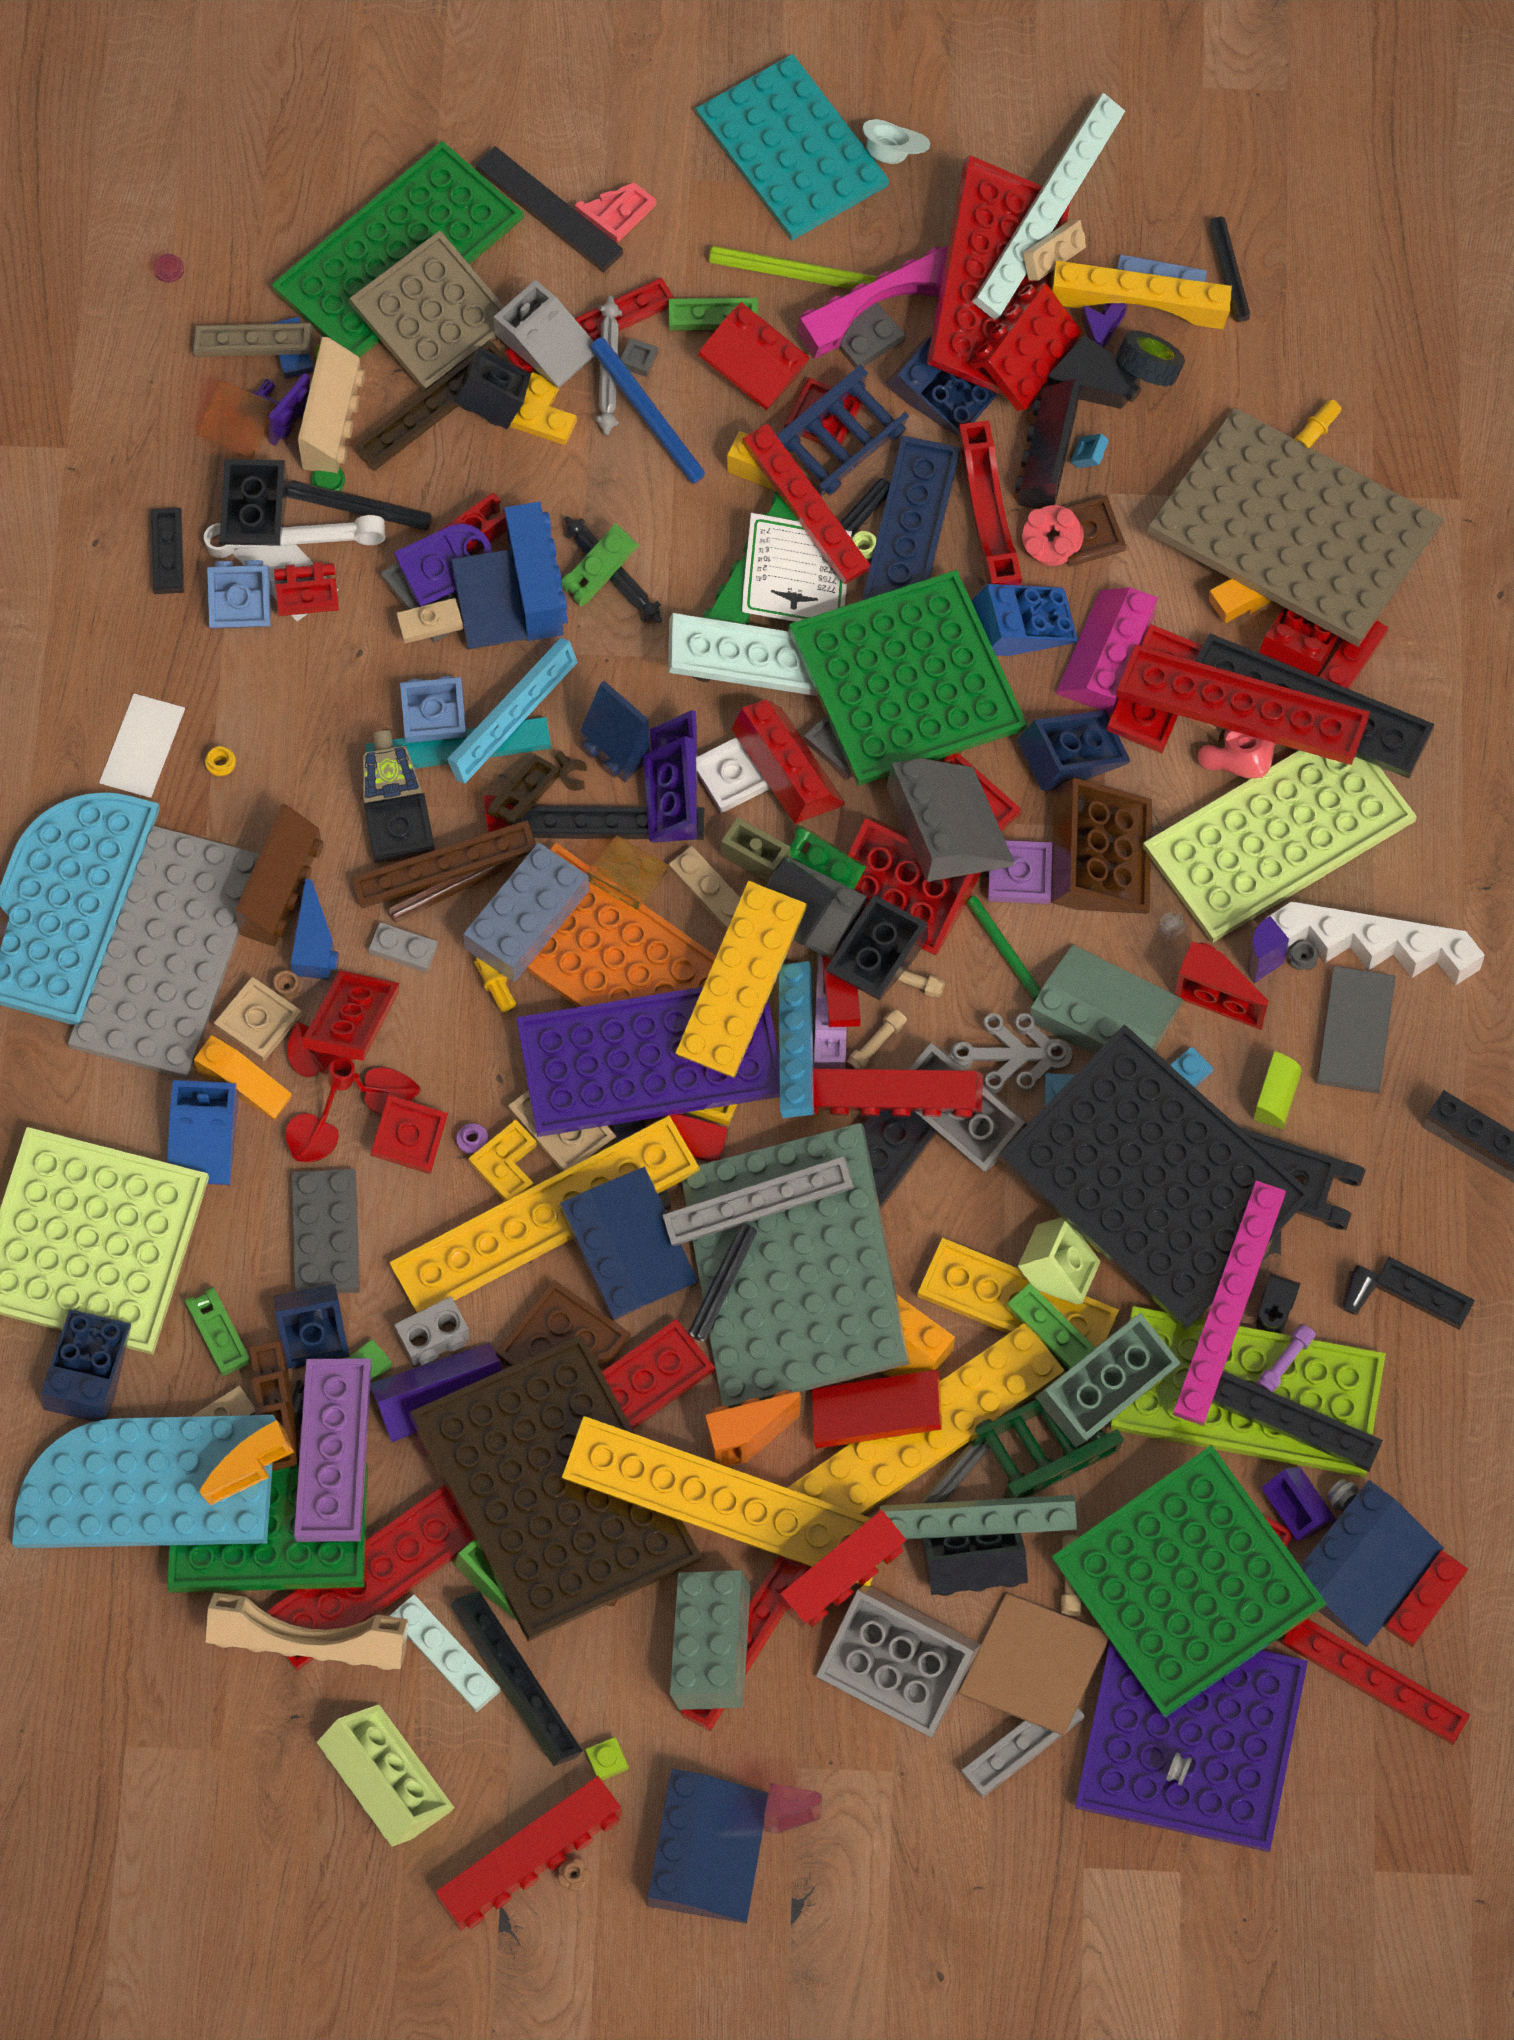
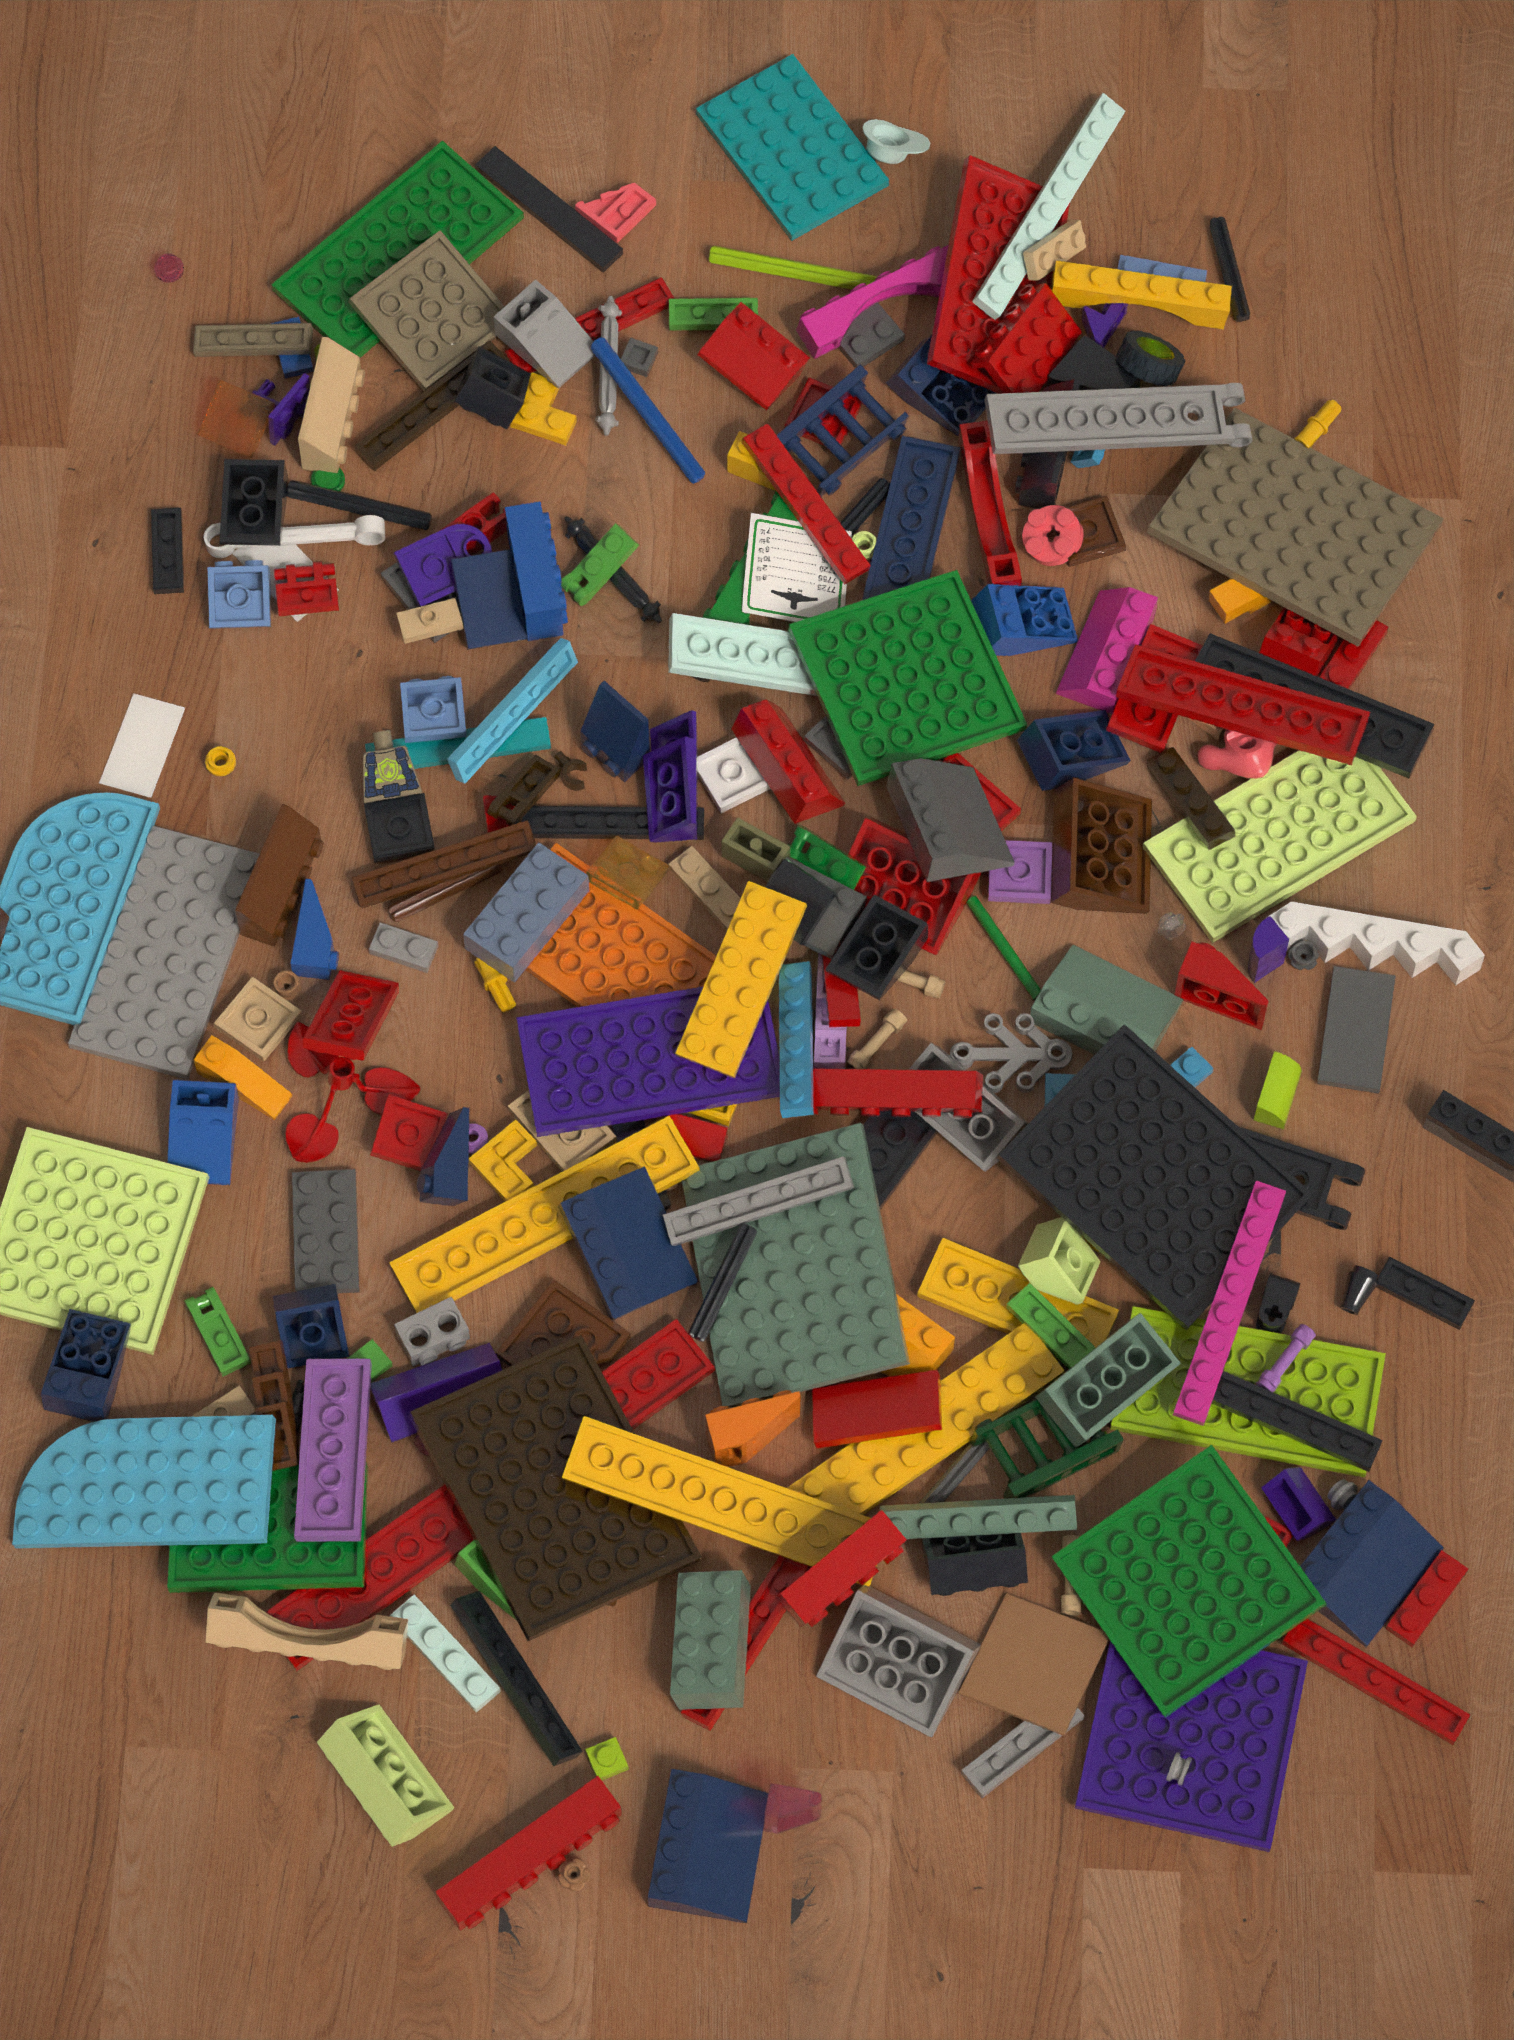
light orange slope [199,1420,294,1506] -> none
none -> dark blue slope [417,1107,469,1206]
none -> light grey hinge [984,383,1253,454]
none -> dark brown plate [1147,747,1236,850]

